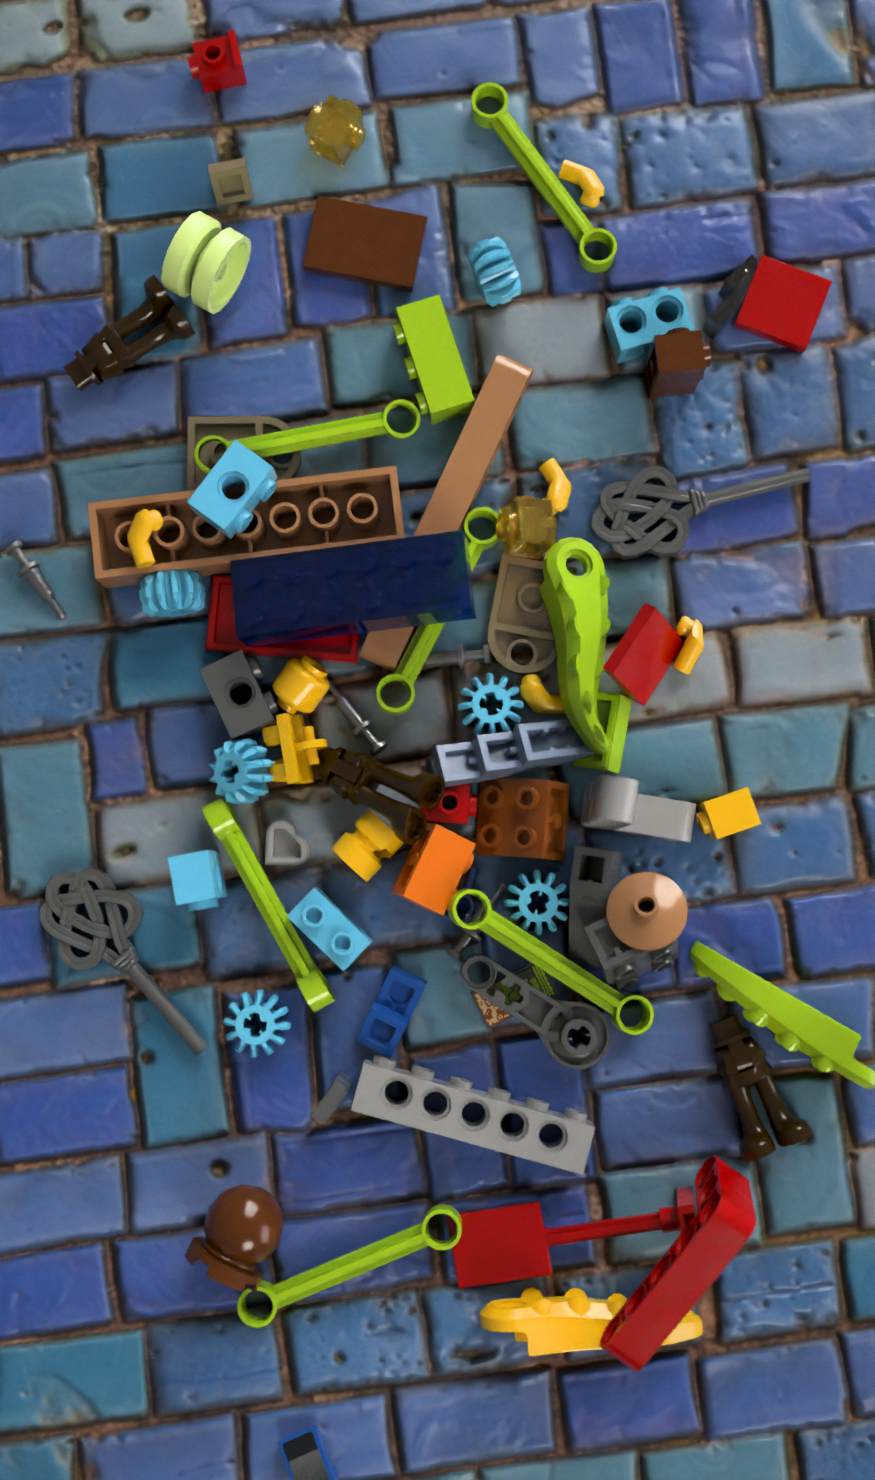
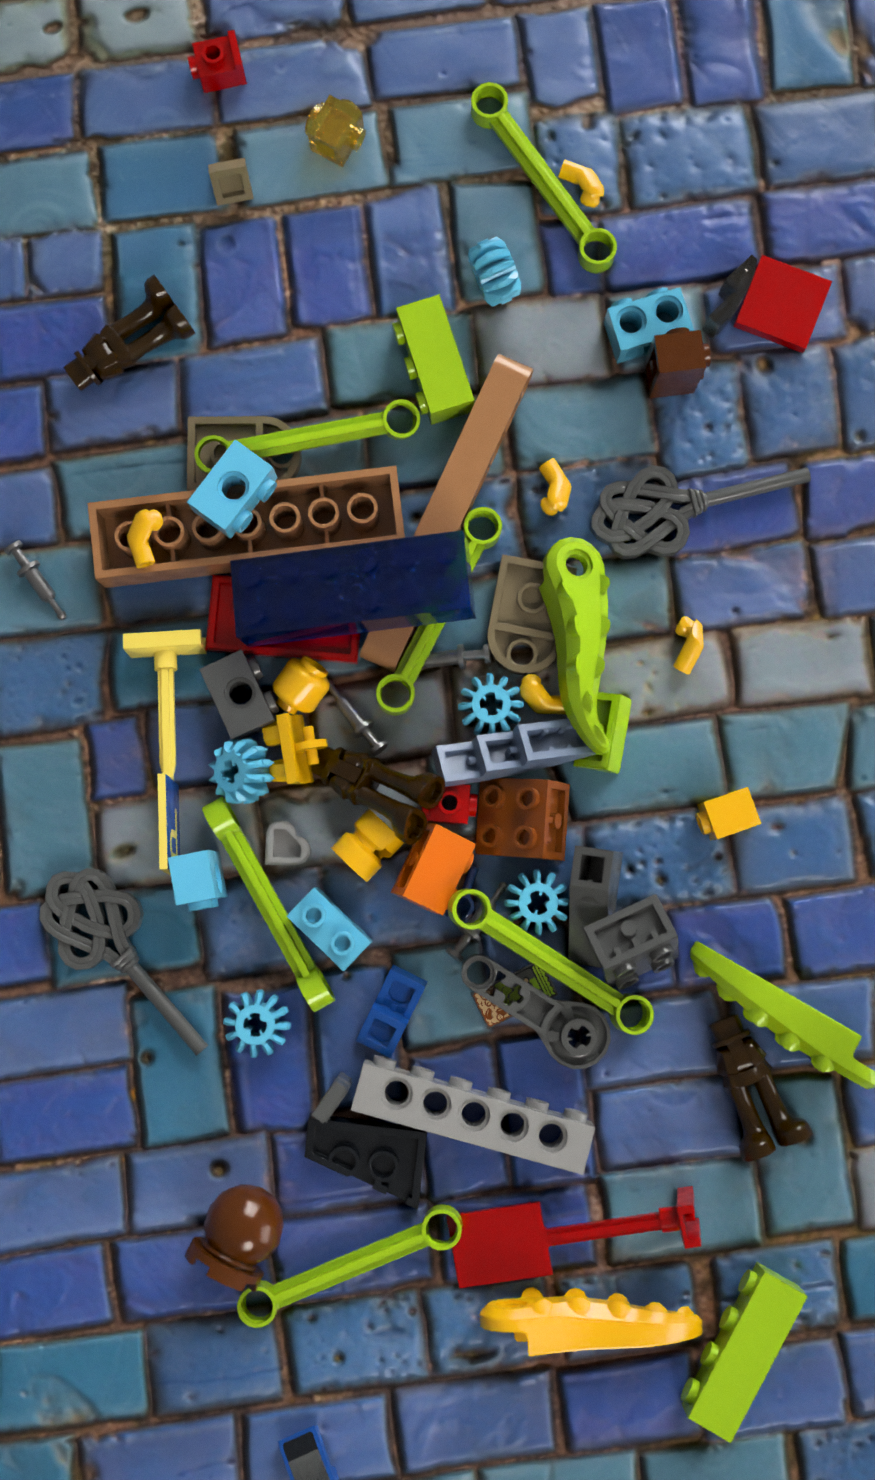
medium azure gear [139,569,206,618] -> none
yellowish green wheel [161,211,251,314] -> none
reddish brown tile [303,196,427,292] -> none
clear yellow brick [496,495,557,559] -> none
light grey beam [579,775,696,843] -> none
red beam [600,1155,756,1372] -> none
red tile [603,603,684,706] -> none
medium nougat dish [606,872,688,951] -> none
none -> light yellow piece [123,629,207,876]
none -> black wing [304,1113,427,1210]
none -> lime brick [681,1262,808,1443]

